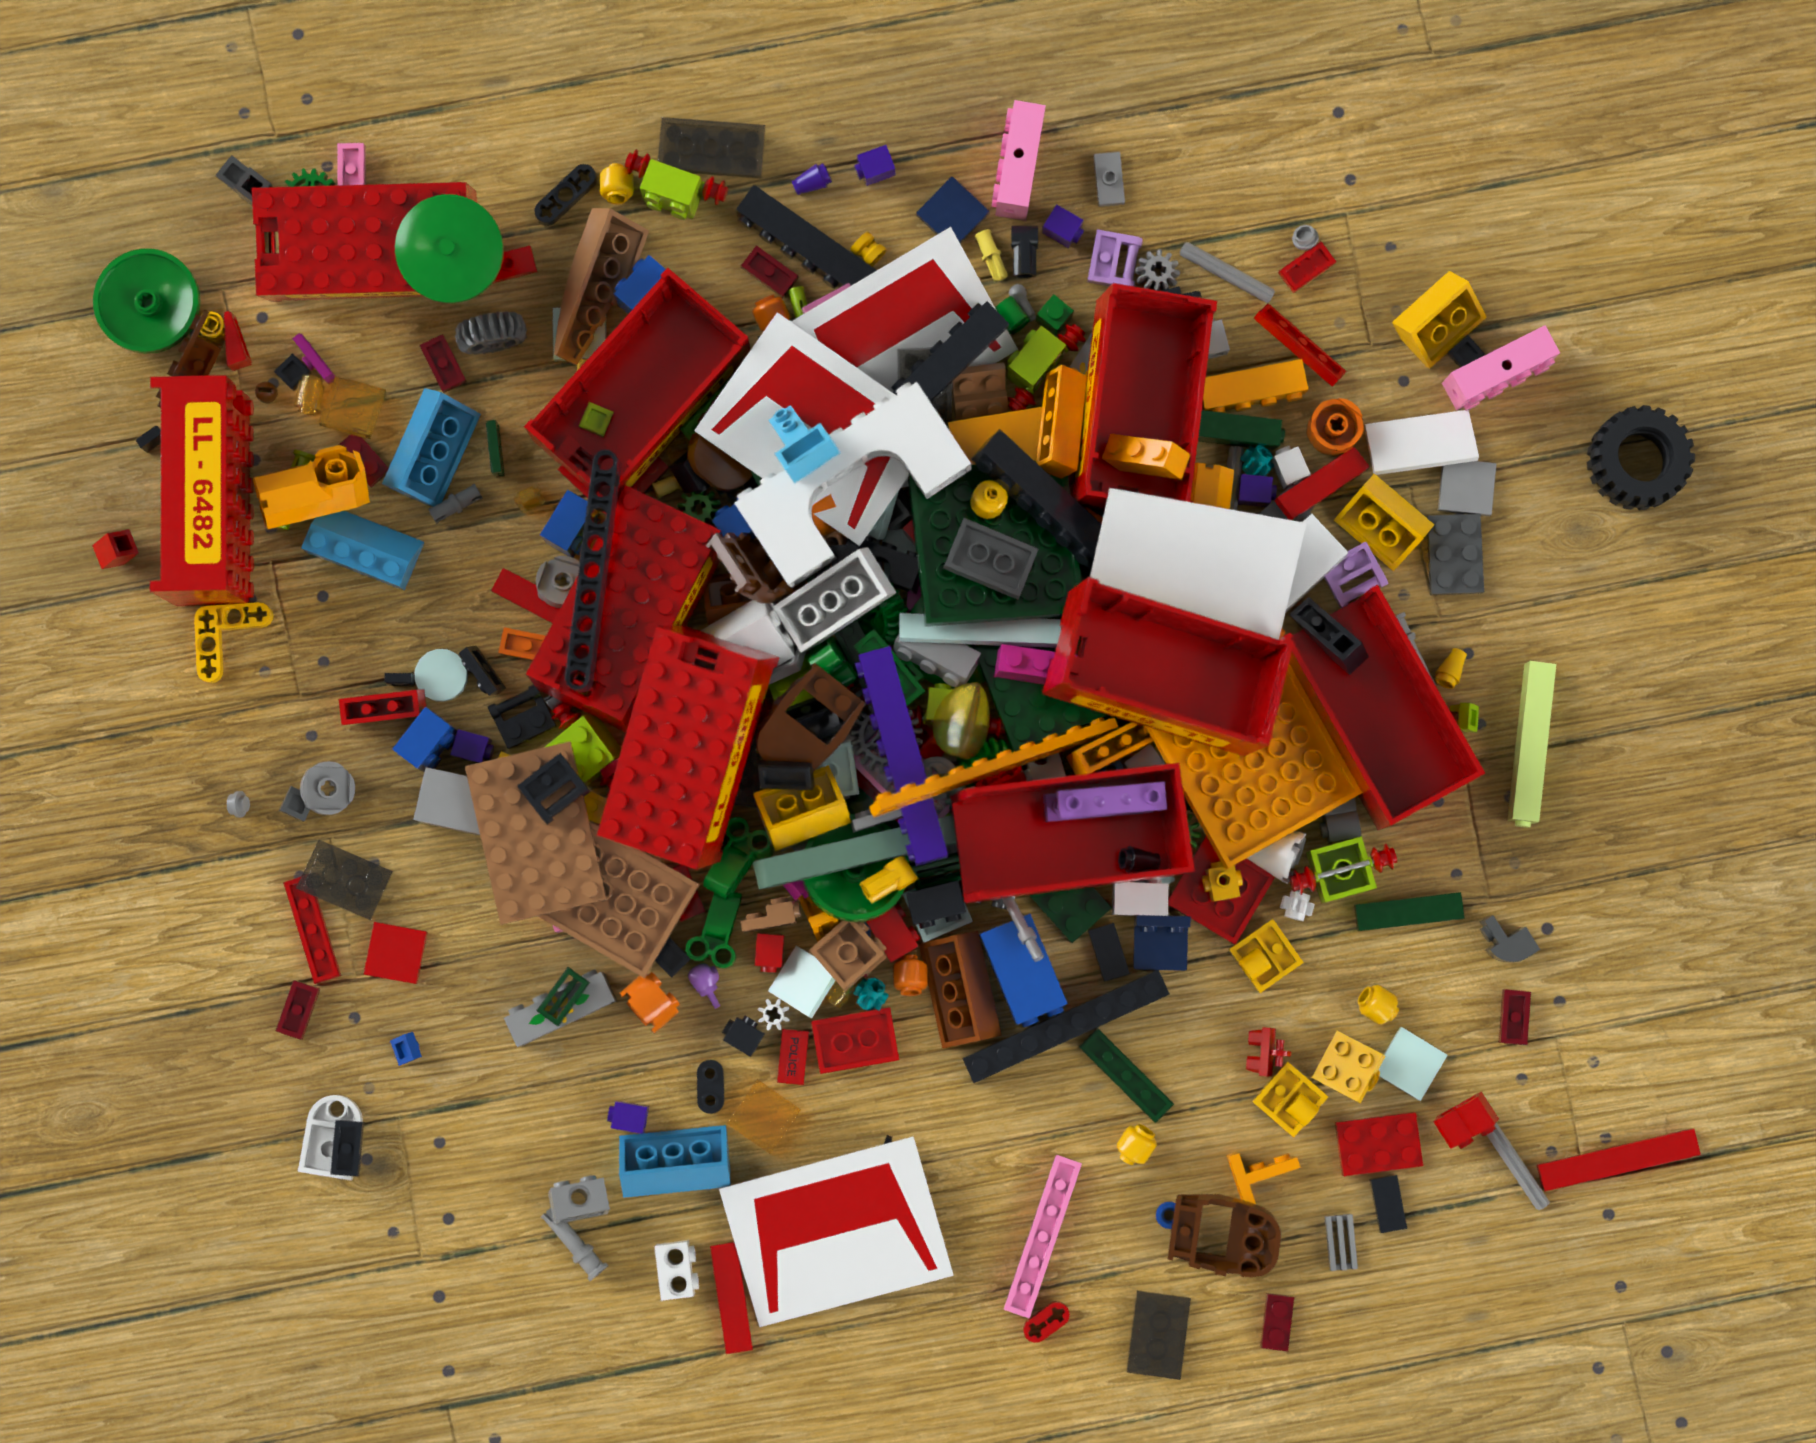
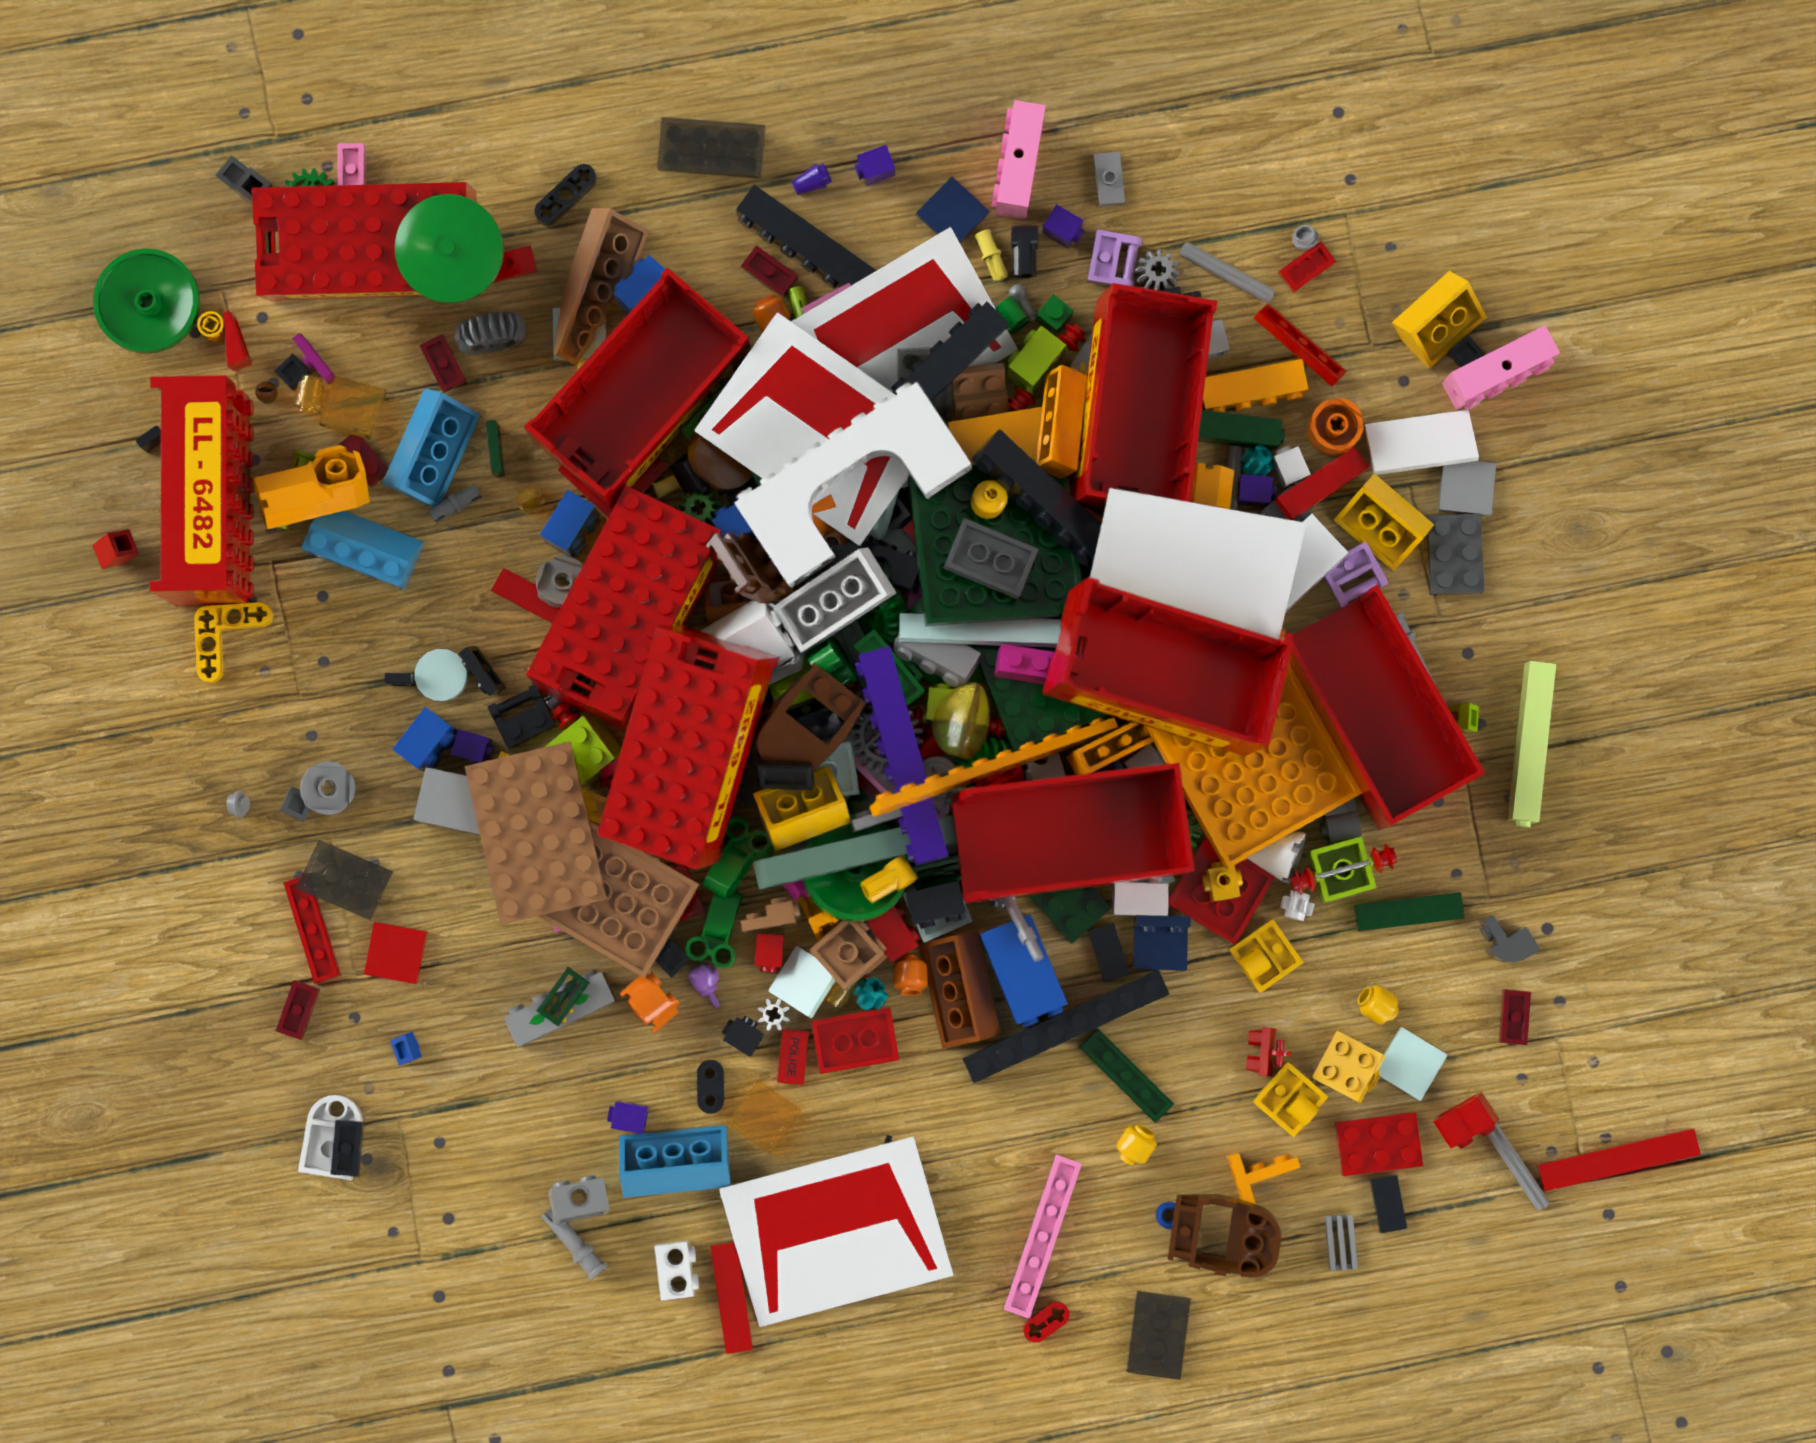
reddish brown bracket [156,310,223,408] -> none
red brick [338,689,427,725] -> none
orange plate [498,627,546,661] -> none
black plate [517,753,591,825] -> none
black beam [565,450,621,693] -> none
lime tile [579,402,614,438] -> none
yellow head [600,163,634,205] -> none
lime brick [625,149,728,220] -> none
medium azure plate [769,405,840,484] -> none
yellow wheel [850,231,887,267] -> none
medium lavender fence [1043,782,1167,822] -> none
light orange brick [1102,434,1190,480] -> none
black cone [1118,846,1161,873] -> none
dark red plate [1260,1293,1295,1352] -> none
black slope [1290,597,1369,675] -> none
yellow cone [1435,648,1467,689] -> none
black tyre [1587,405,1695,510] -> none

